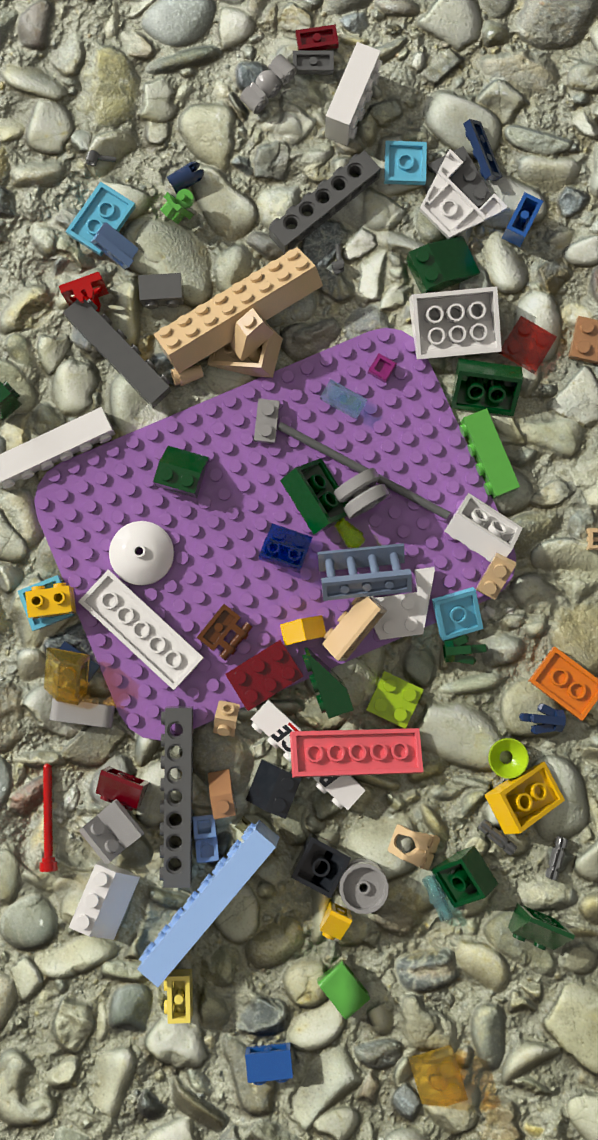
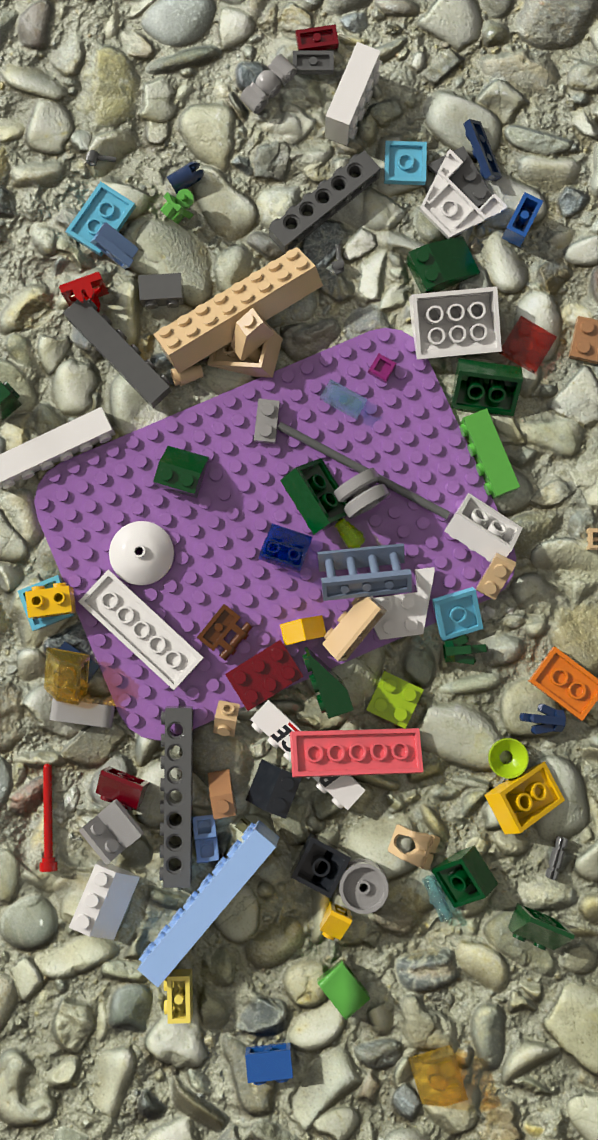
dark grey axle [478,819,517,856] -> none

